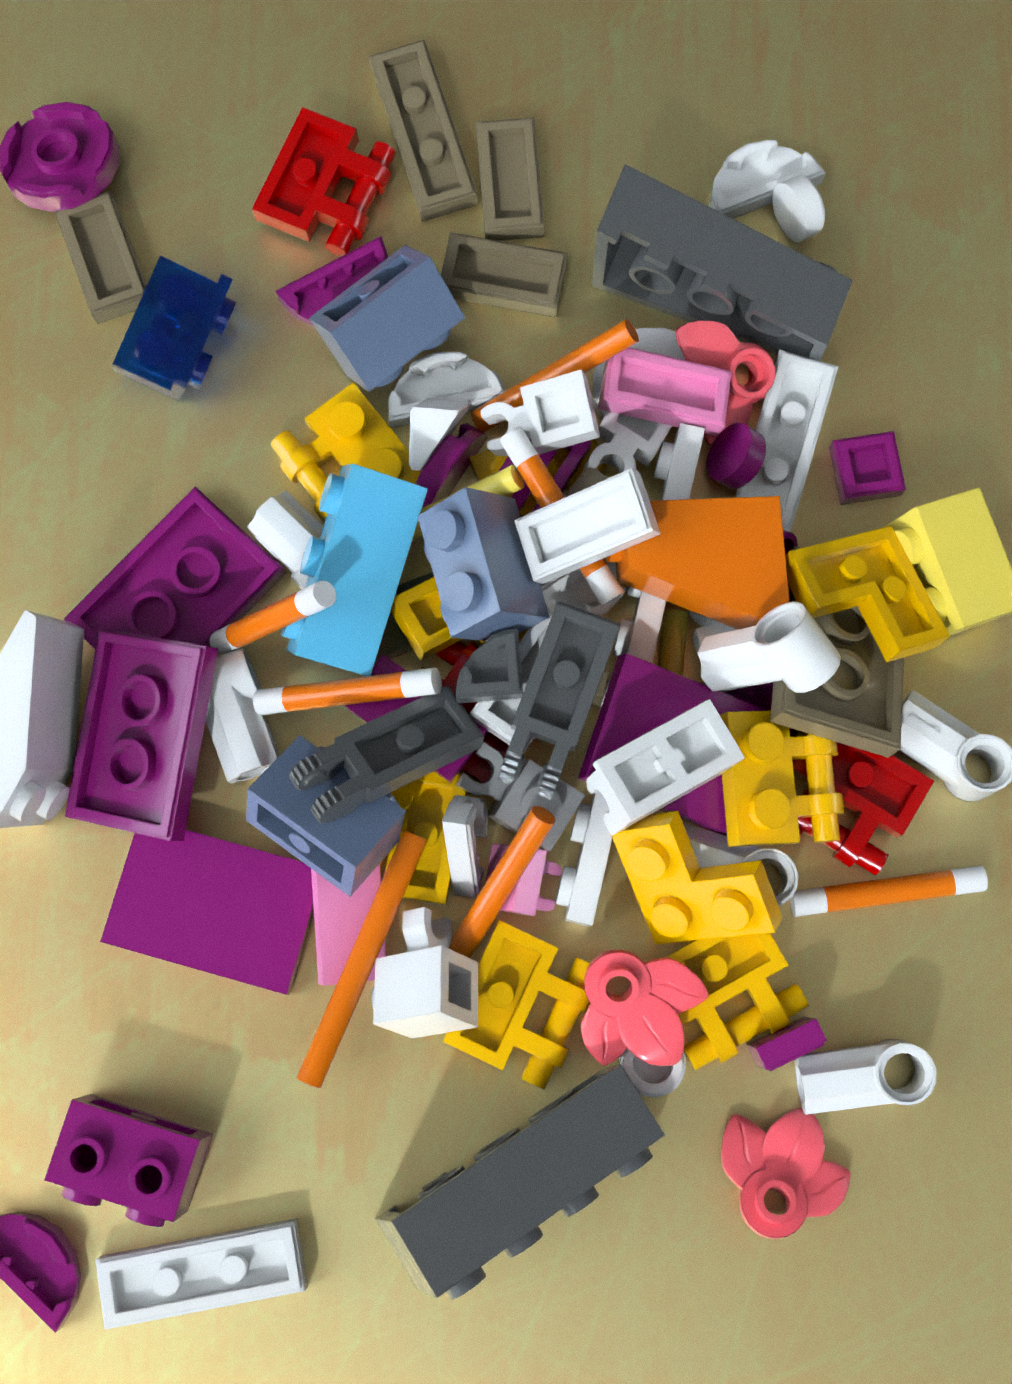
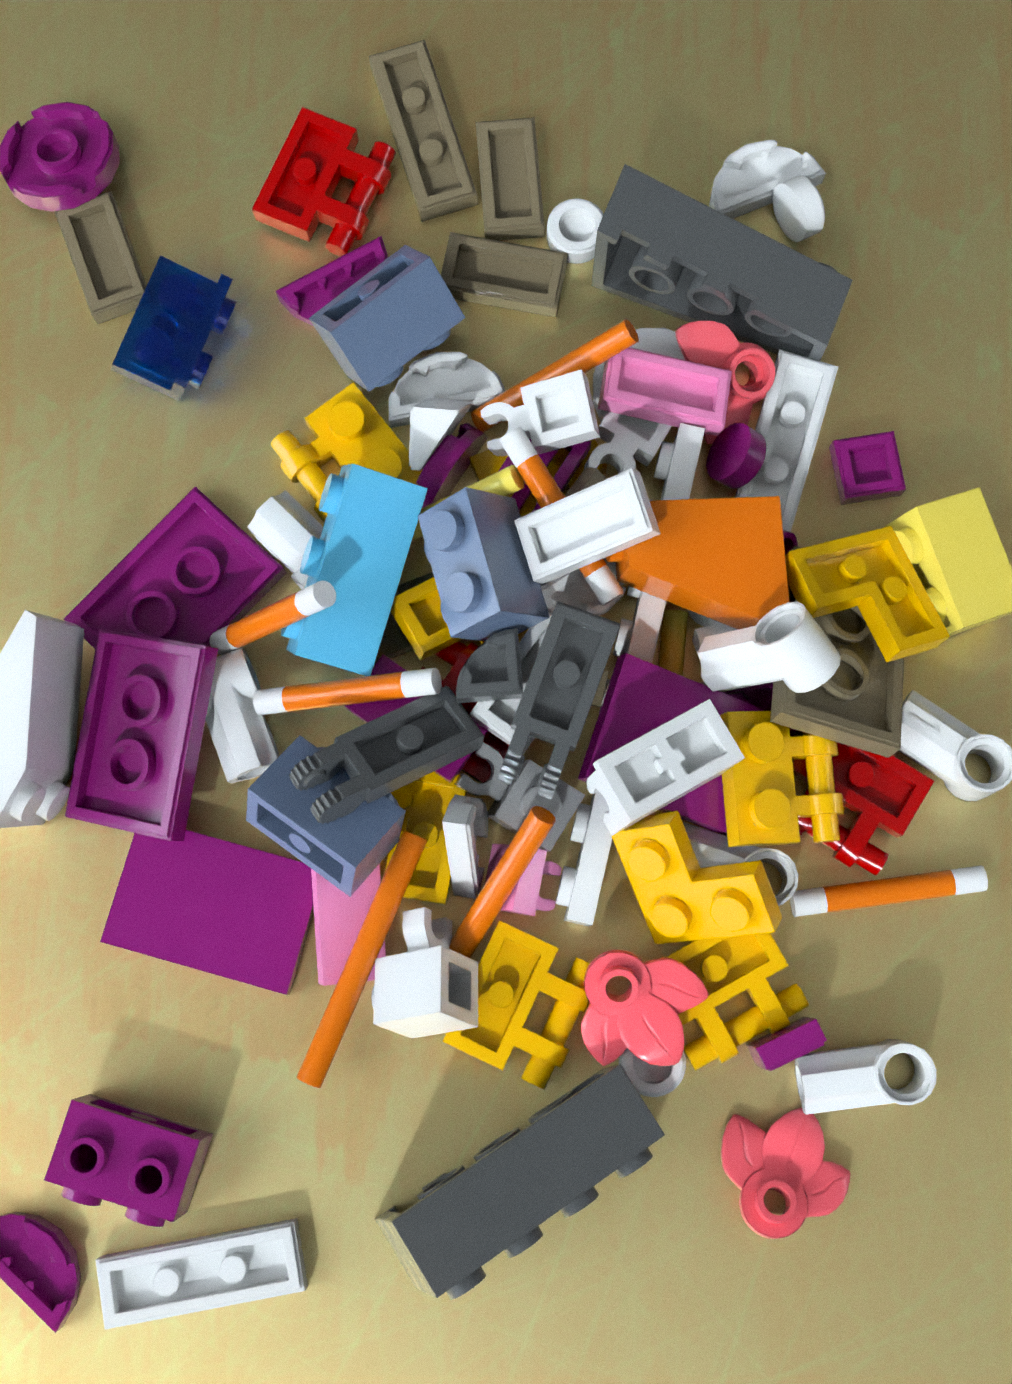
none -> white tile [547,198,604,264]

